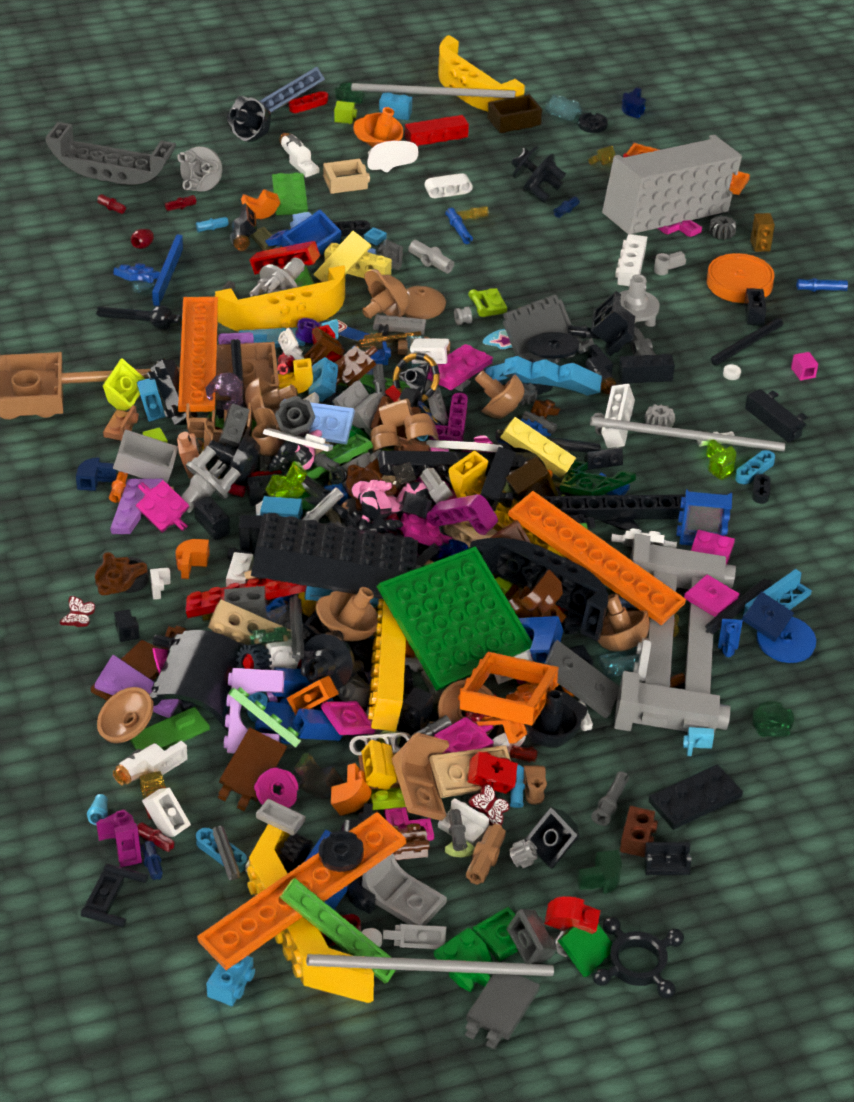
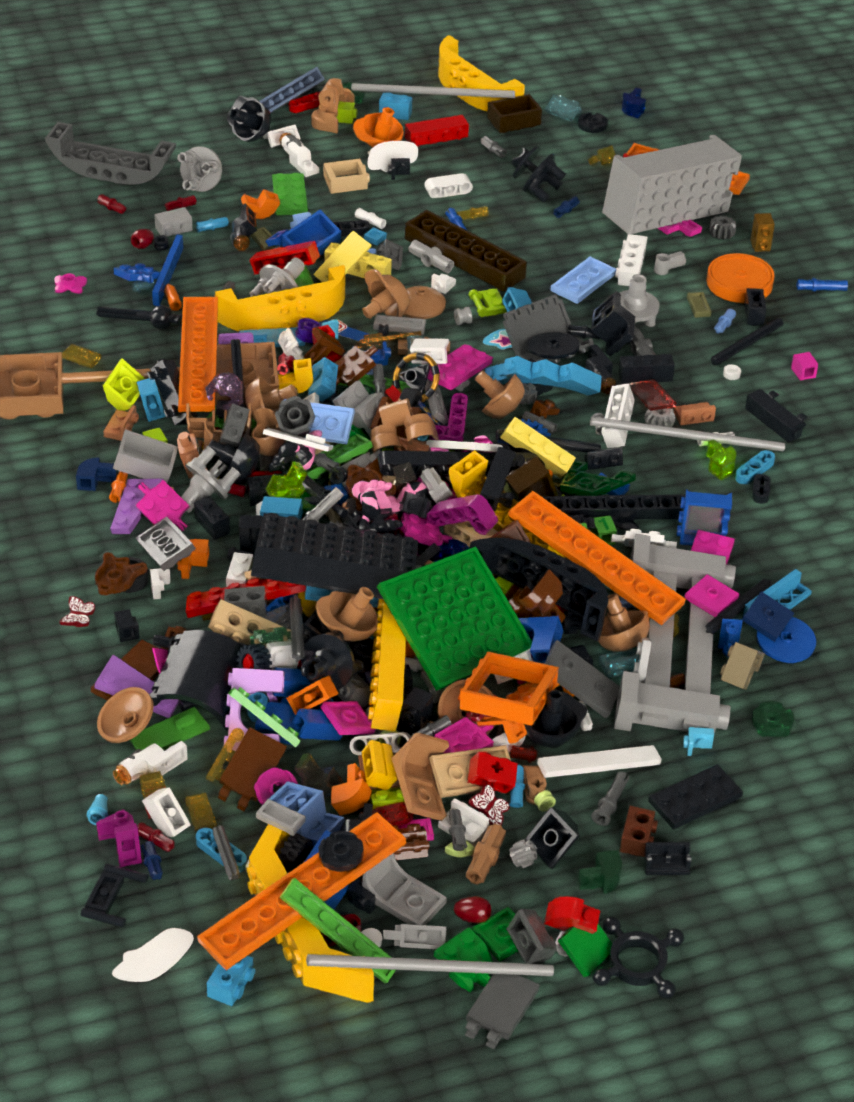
none -> dark pink animal [55,273,87,294]
none -> clear yellow plate [62,344,101,368]
none -> white sticker [112,928,194,982]
none -> plate [135,517,196,571]
none -> light grey brick [154,207,193,237]
none -> black bush [154,235,169,250]
none -> orange cylinder [164,284,182,311]
none -> clear yellow plate [185,793,217,833]
none -> clear yellow plate [205,728,244,783]
none -> white panel [263,124,300,148]
none -> medium blue bracket [269,781,345,846]
none -> medium nougat piece [311,78,355,134]
none -> white pin [355,208,386,229]
none -> clear red plate [371,802,414,826]
none -> black bracket [388,158,410,180]
none -> dark brown brick [405,210,527,292]
none -> white bracket [431,274,456,294]
none -> dark red animal [454,896,491,924]
none -> dark grey axle [481,136,507,158]
none -> dark azure brick [502,287,532,312]
none -> yellowish green bush [534,790,556,812]
none -> white tile [537,745,662,778]
none -> light blue plate [550,257,616,304]
none -> bright green brick [591,516,617,545]
none -> clear red windscreen [628,379,677,411]
none -> nougat bracket [674,402,716,425]
none -> olive tile [687,292,712,318]
none -> medium blue axle [714,309,736,334]
none -> dark tan brick [720,642,765,690]

